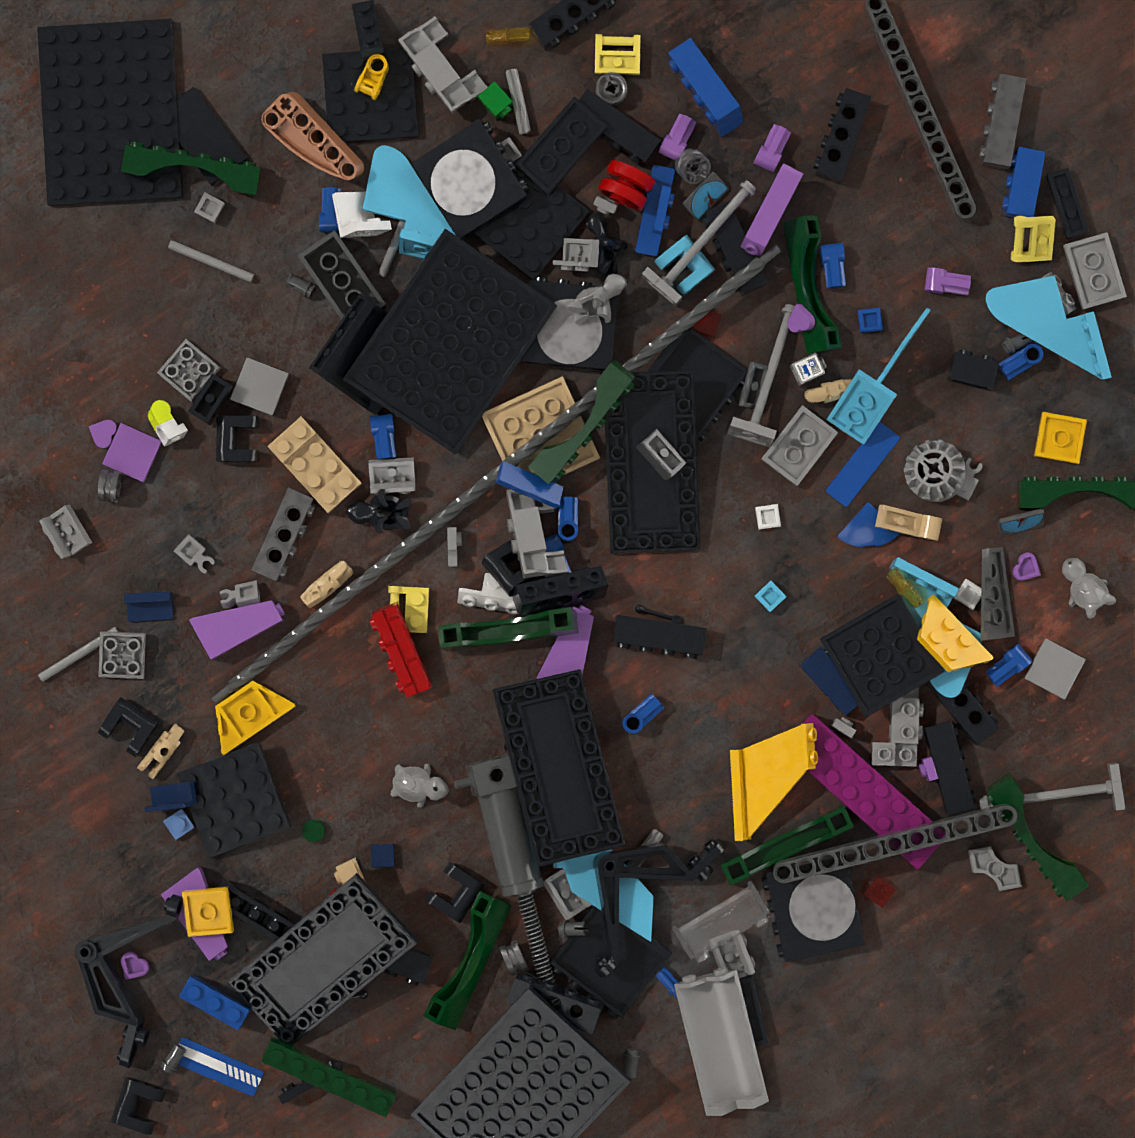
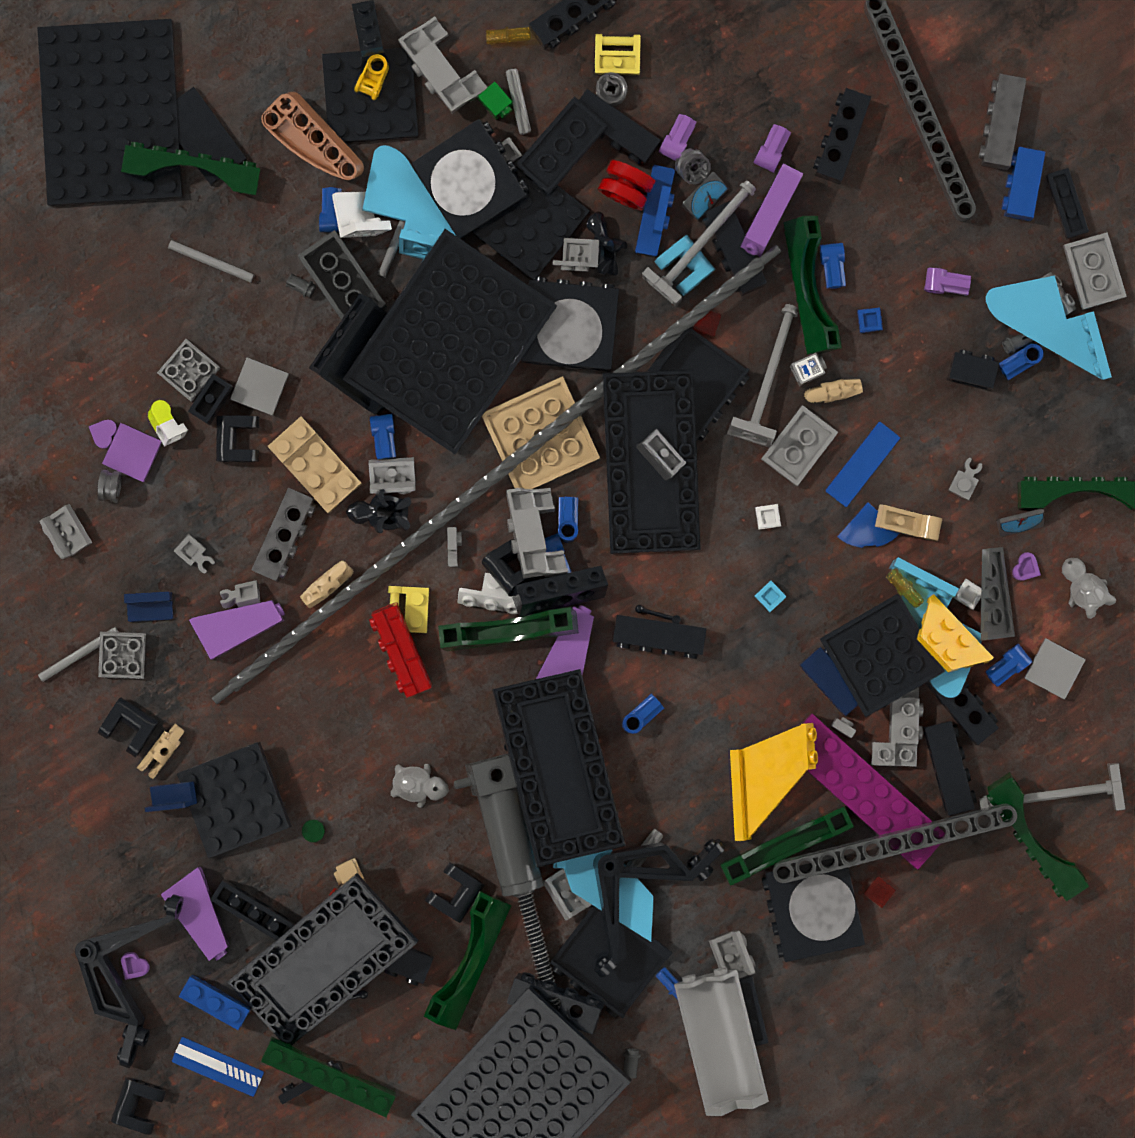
dark grey pin [161,1043,187,1074] -> none
medium blue plate [163,808,195,840] -> none
yellow tile [182,887,234,937] -> none
light grey plate [194,192,225,223] -> none
yellow wing [215,681,296,755] -> none
dark blue tile [371,843,395,867] -> none
blue tile [496,461,563,508] -> none
flat silver wheel [499,940,528,976] -> none
dark green arch [528,360,636,484] -> none
dark grey pin [558,920,589,938] -> none
light grey animal [568,274,627,325] -> none
light grey plate [594,194,619,215] -> none
blue wedge [668,38,744,138] -> none
clear windscreen [672,881,771,963] -> none
flat silver slope [739,362,768,409] -> none
medium lavender tile [788,304,815,332] -> none
medium azure piece [826,308,931,445] -> none
light grey gear [904,439,966,502] -> none
medium lavender plate [918,757,938,781] -> none
light grey tile [968,846,1022,891] -> none
light yellow plate [1011,216,1056,262] -> none
yellow tile [1034,412,1087,464] -> none

